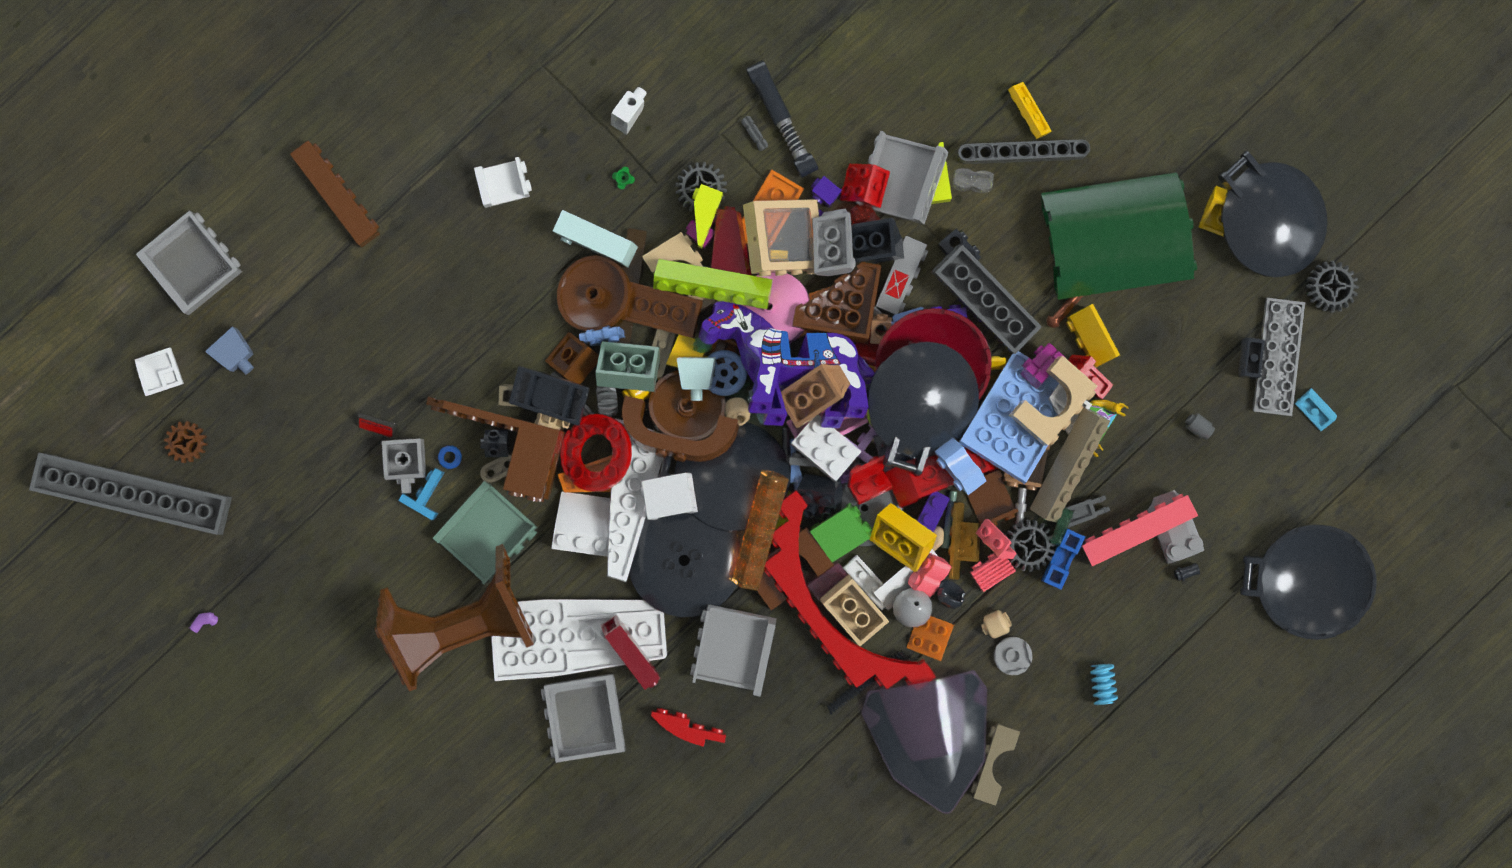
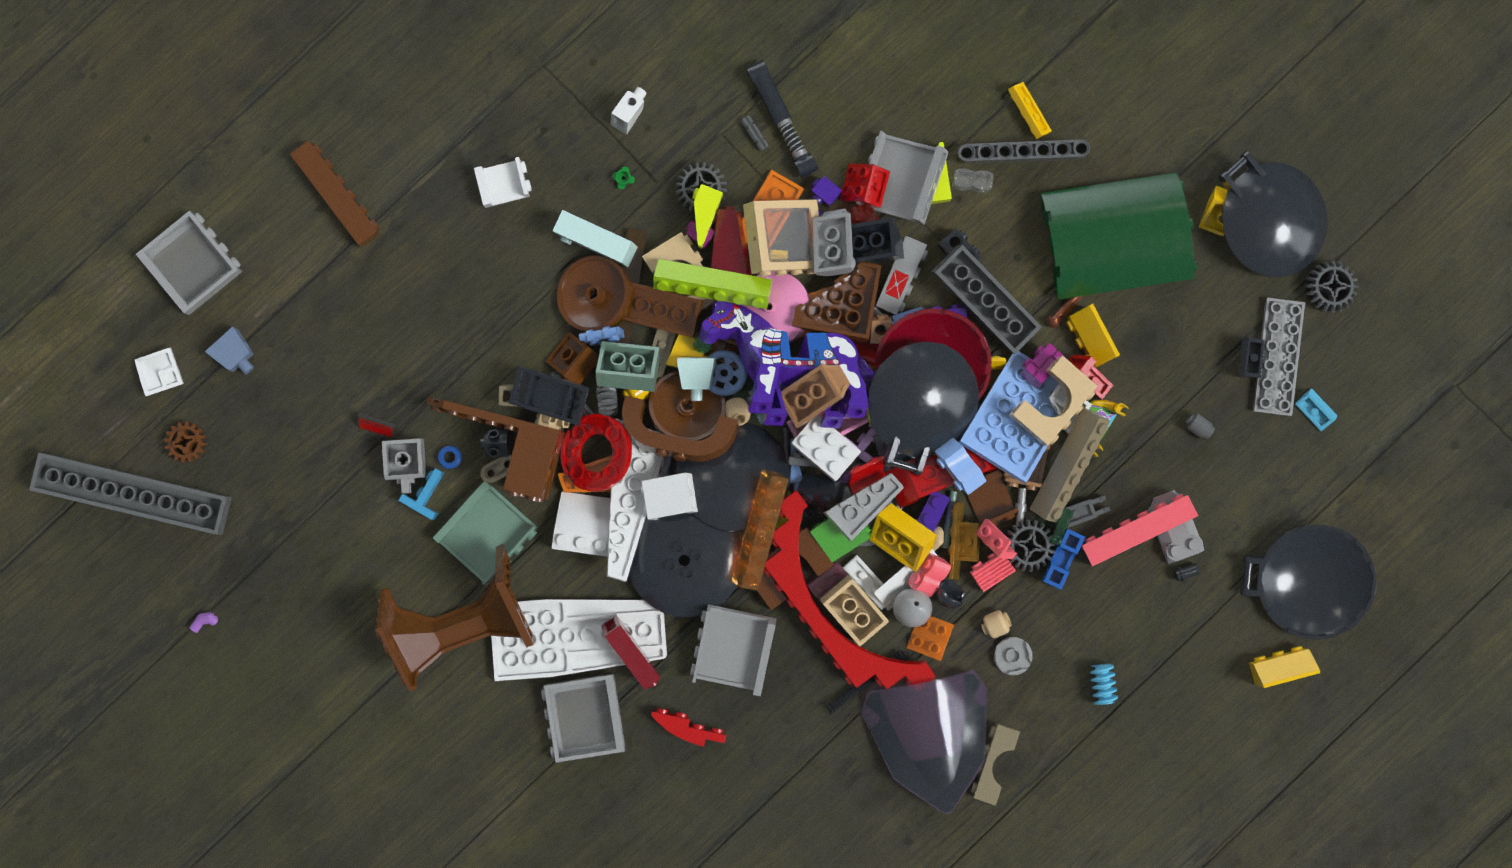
none -> light grey wing [823,473,904,541]
none -> yellow slope [1249,646,1320,688]

